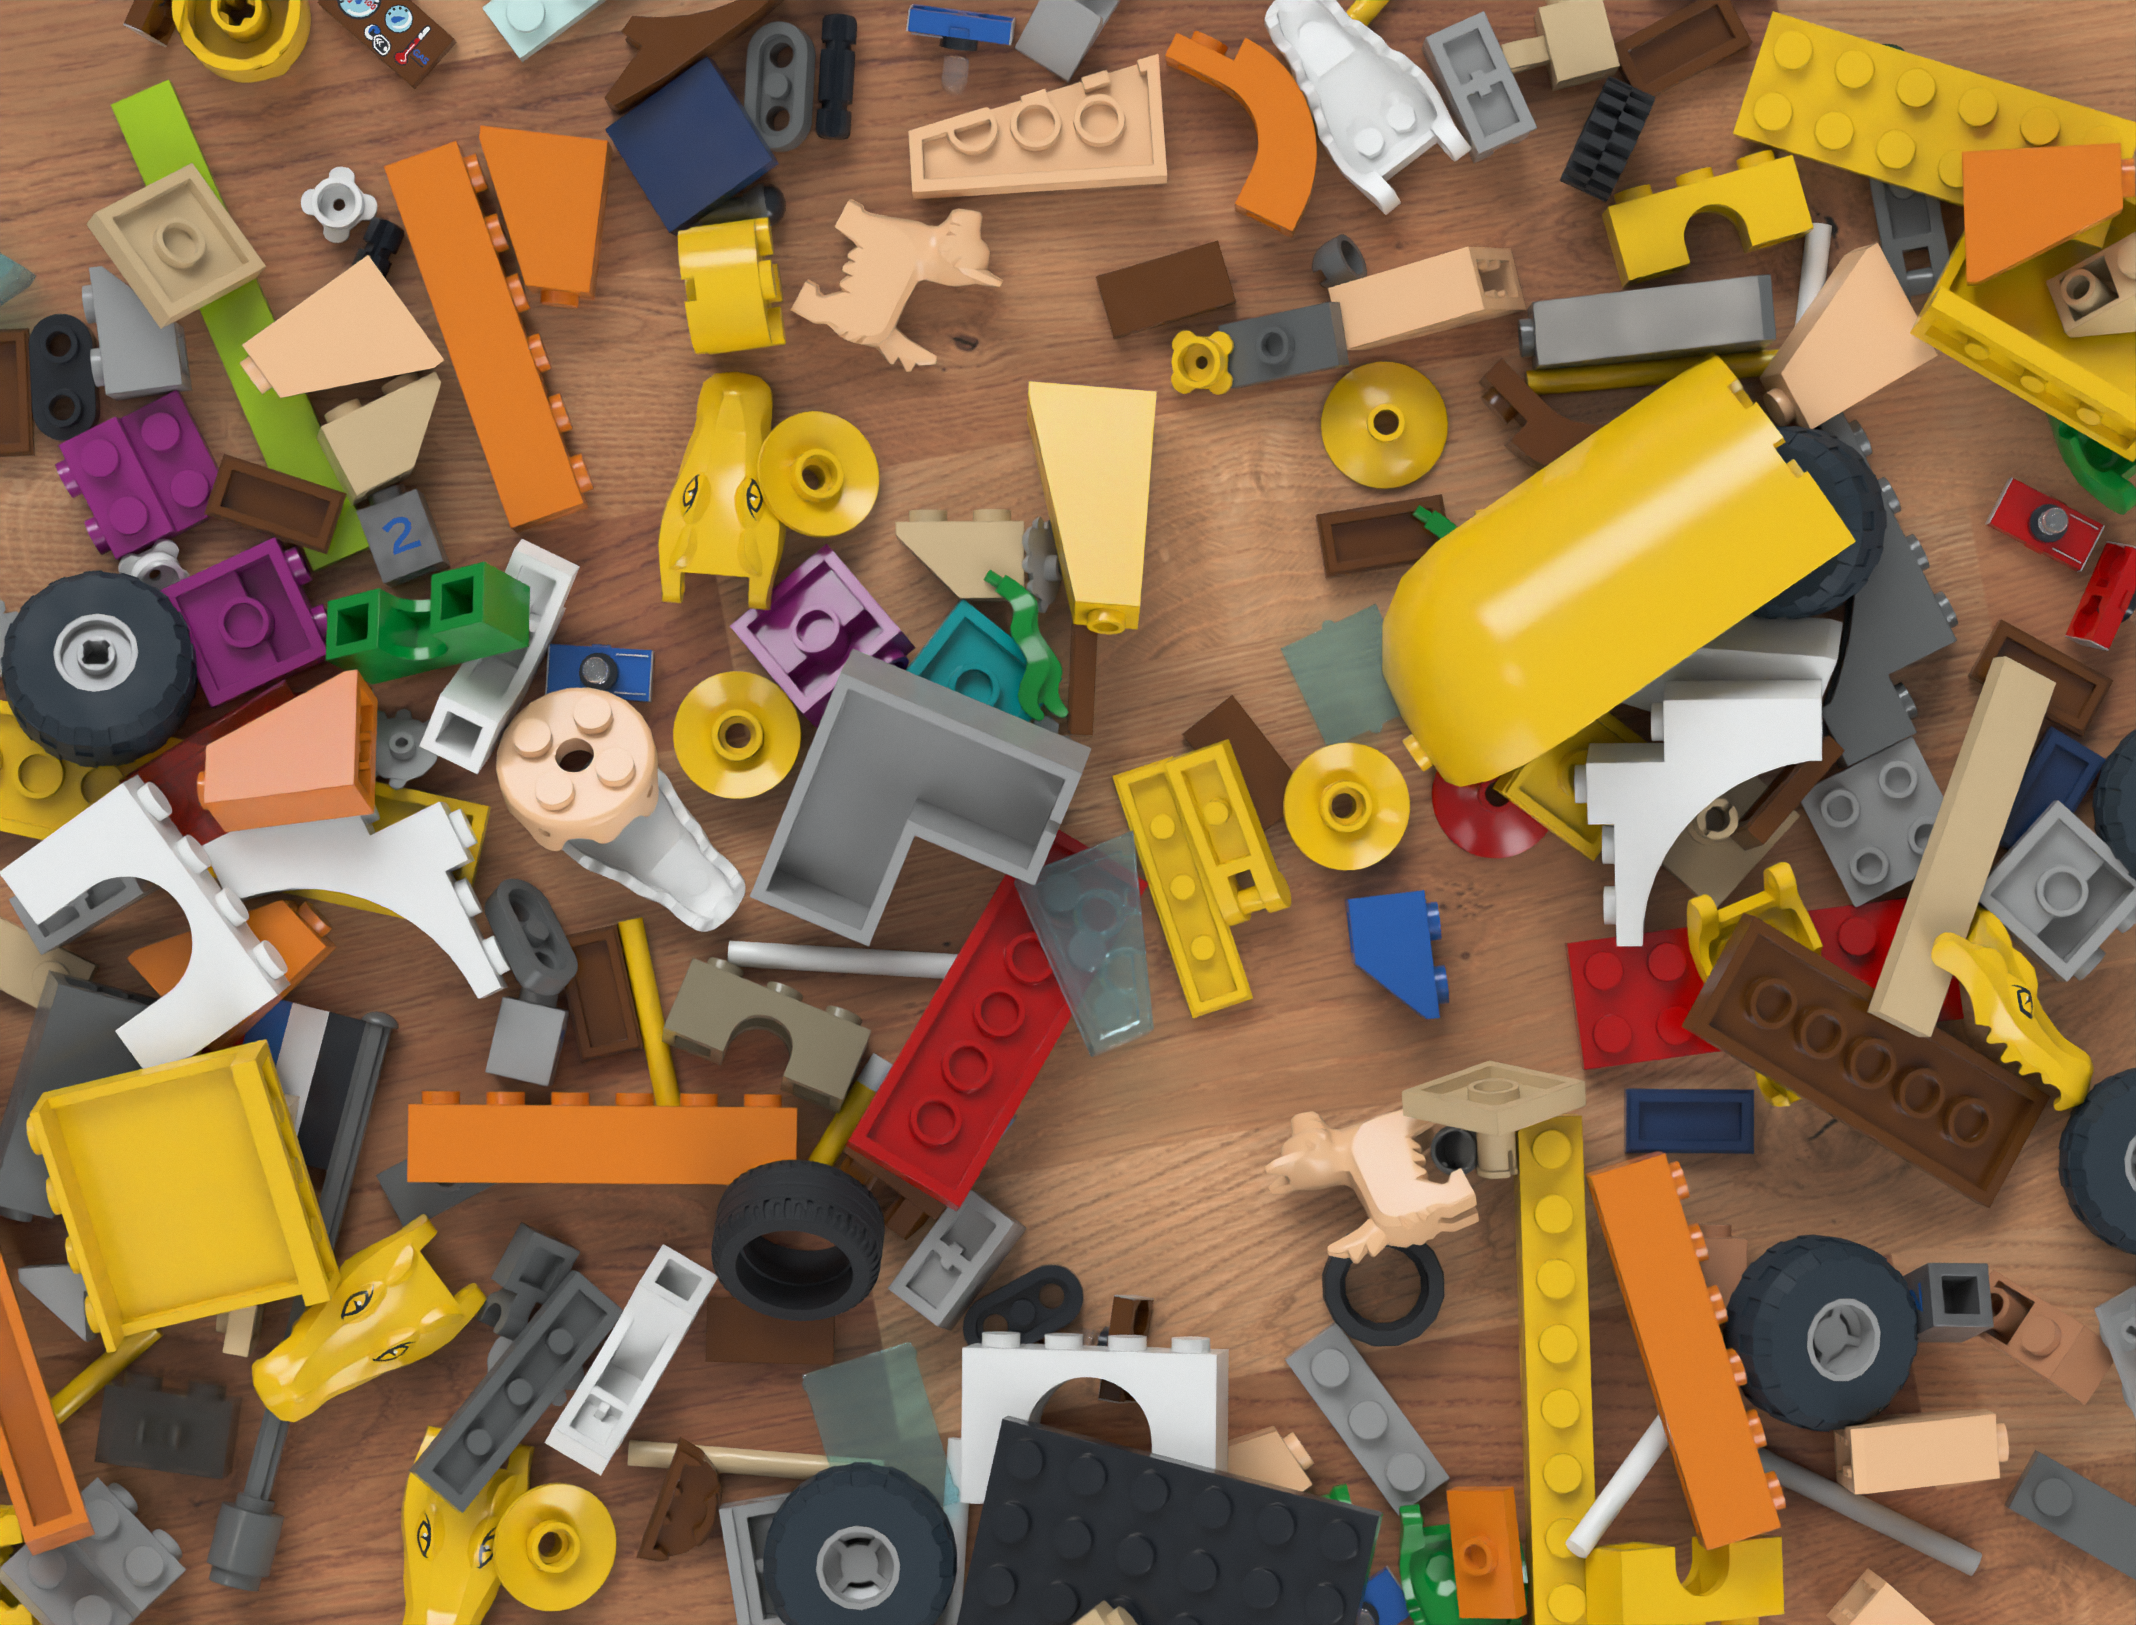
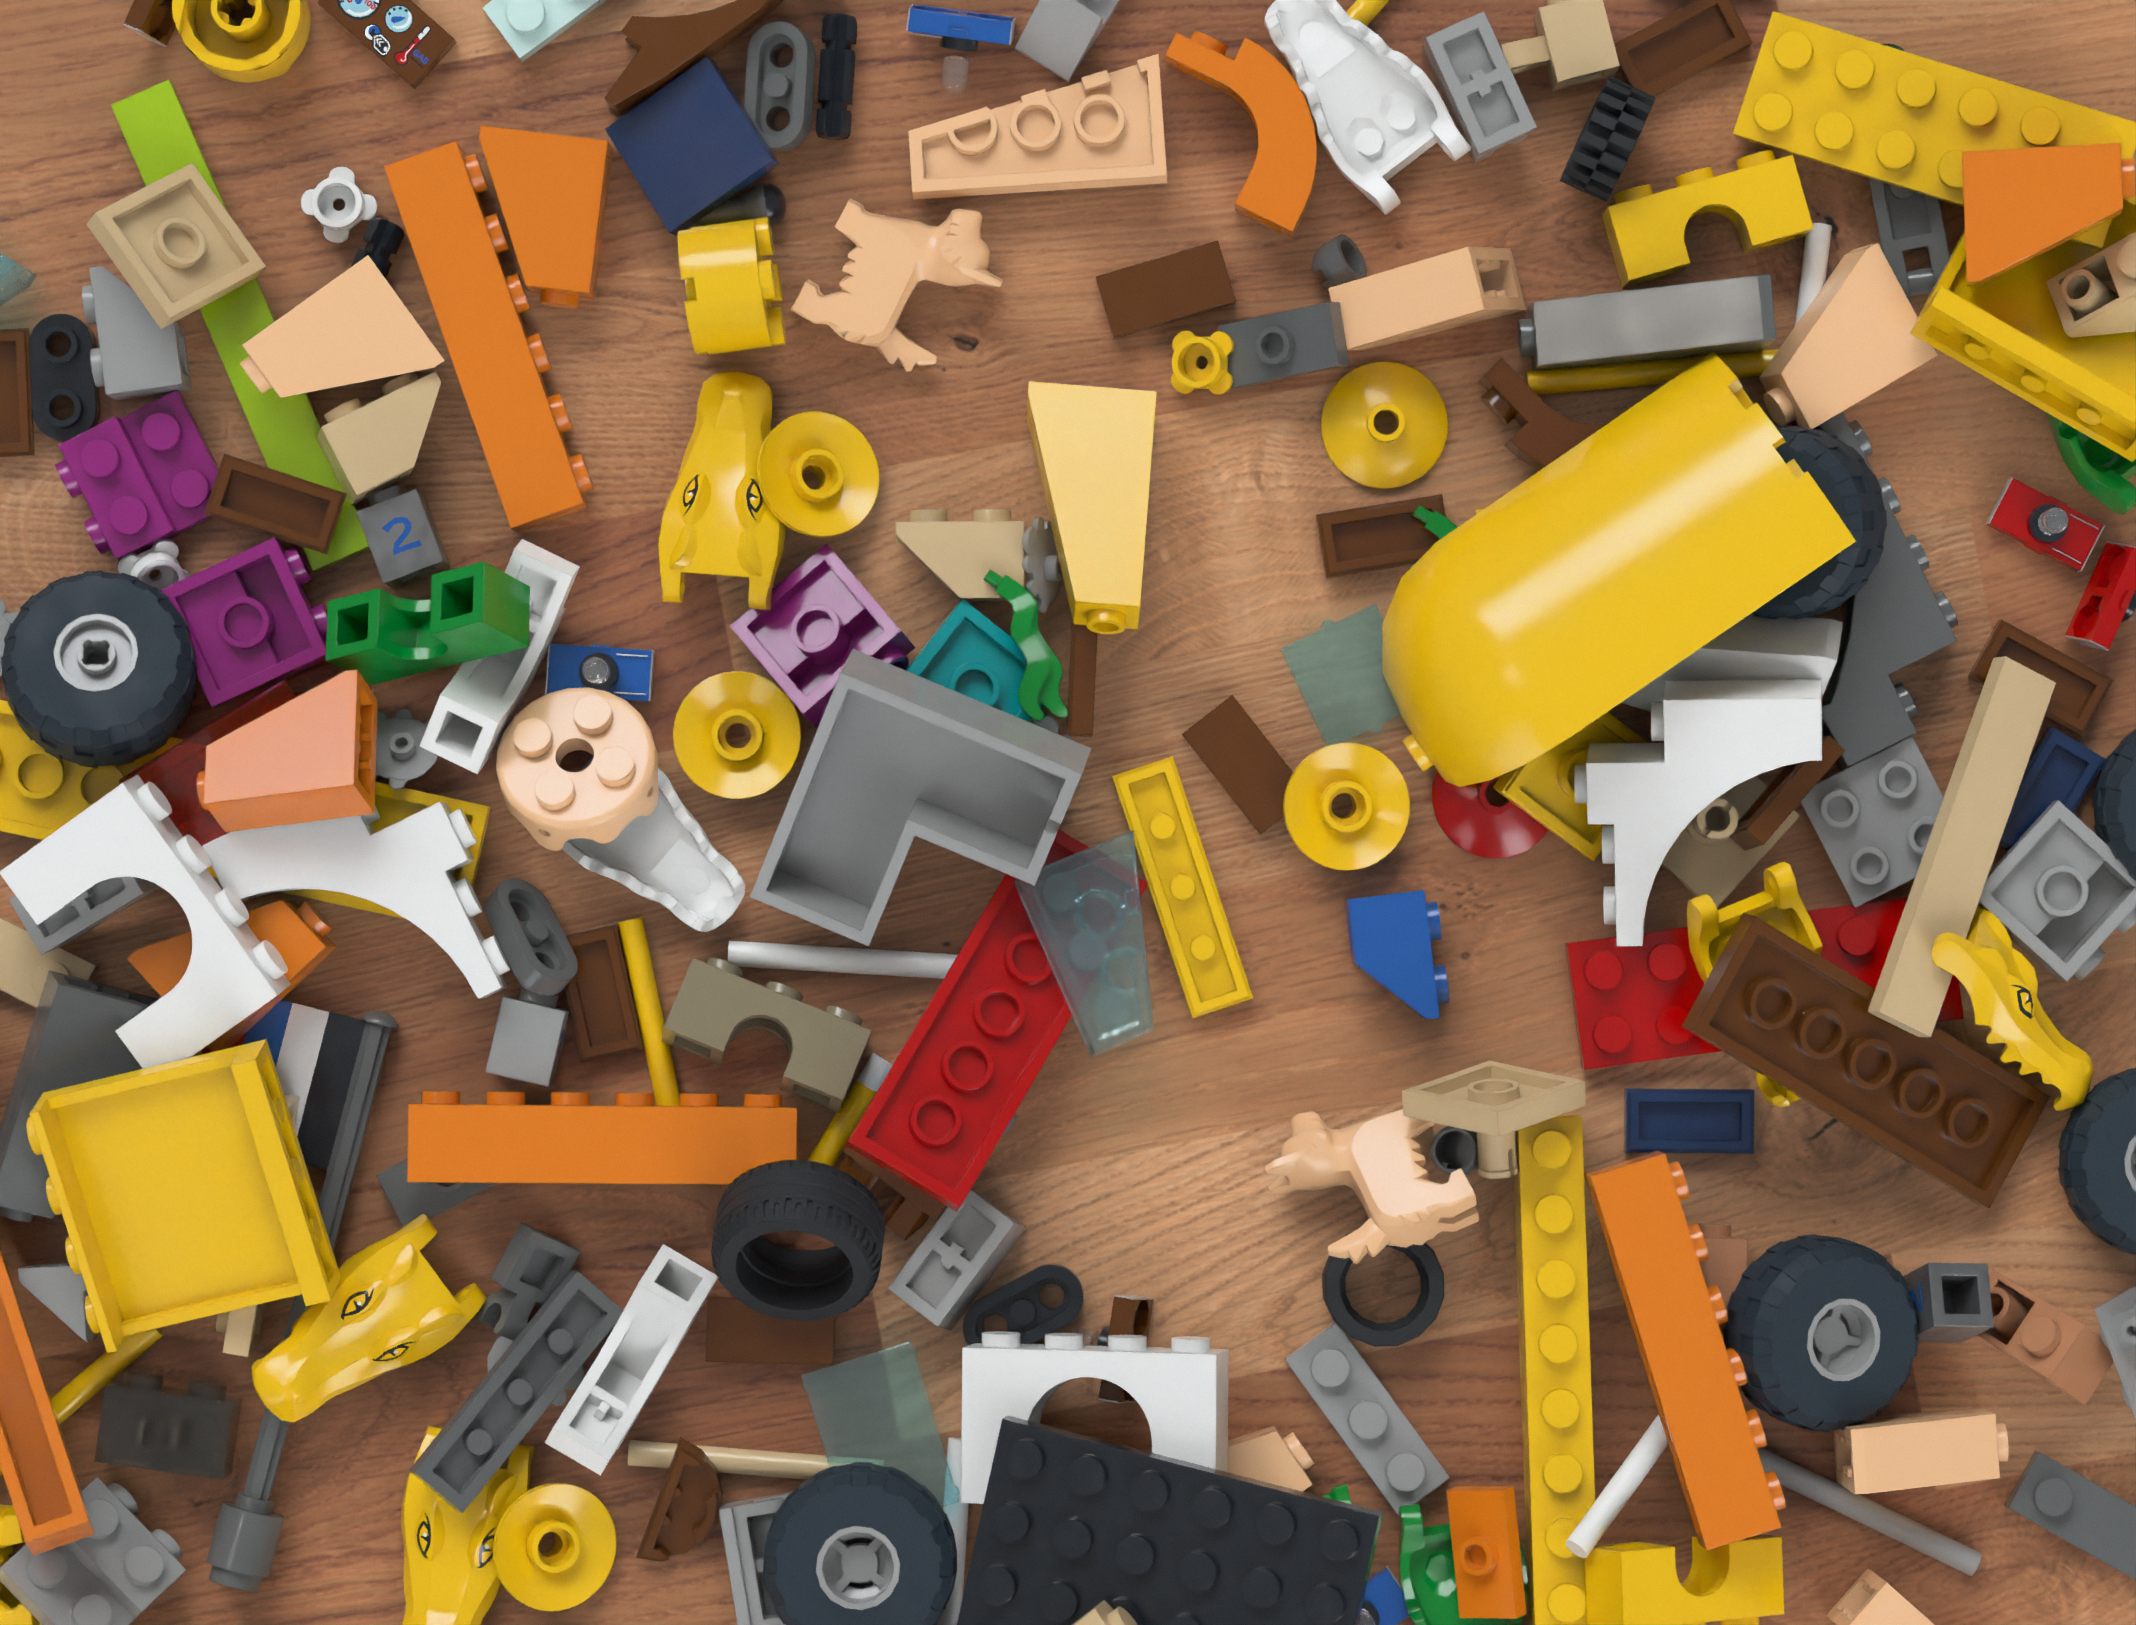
yellow plate [1164,739,1291,926] -> none

